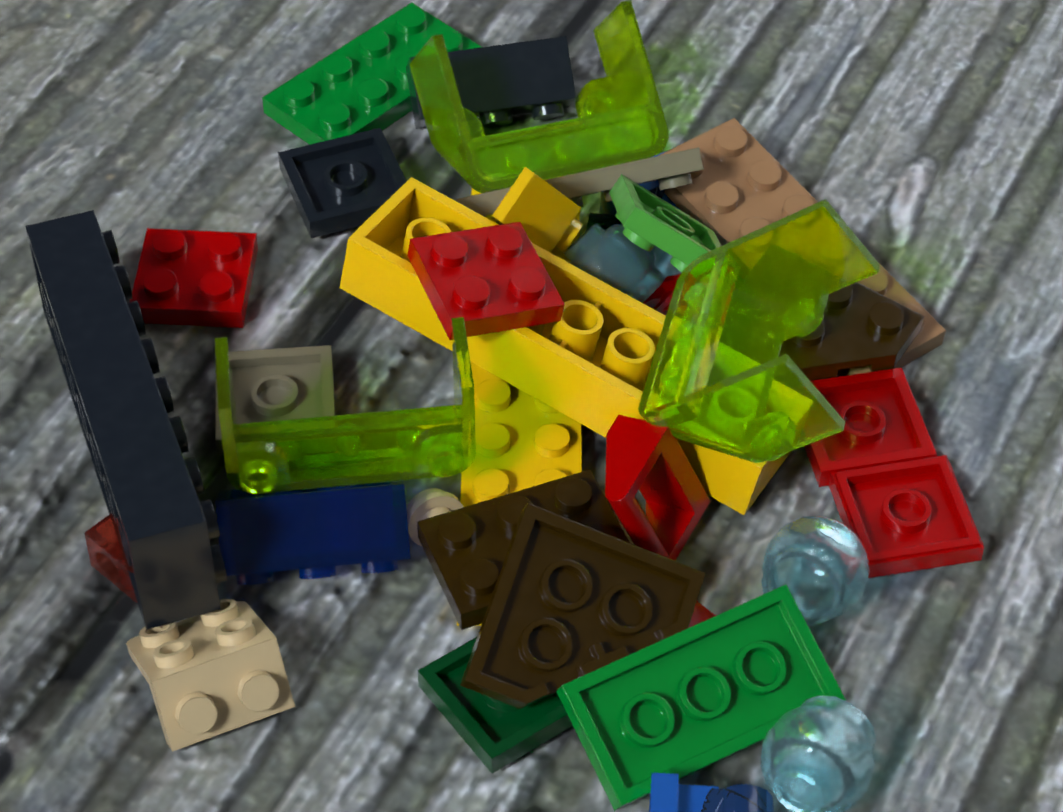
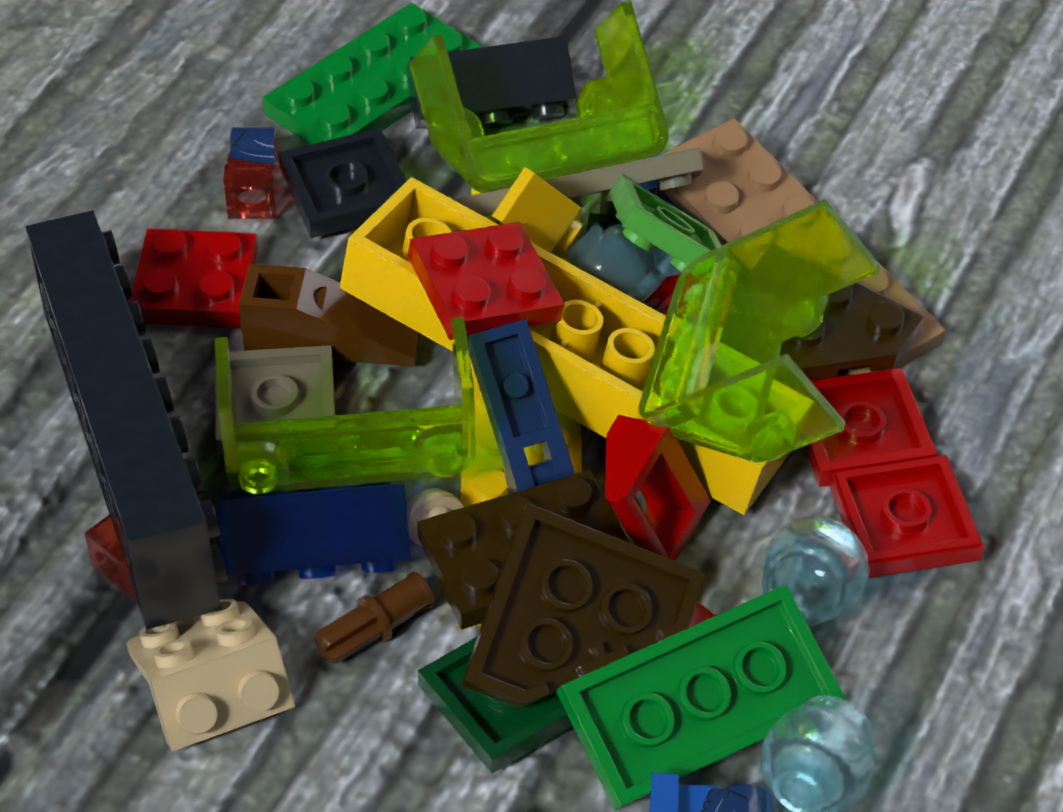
none -> clear red leg [223,127,278,219]
none -> reddish brown slope [239,264,421,367]
none -> reddish brown axle [314,572,435,664]
none -> dark blue plate [464,319,574,493]

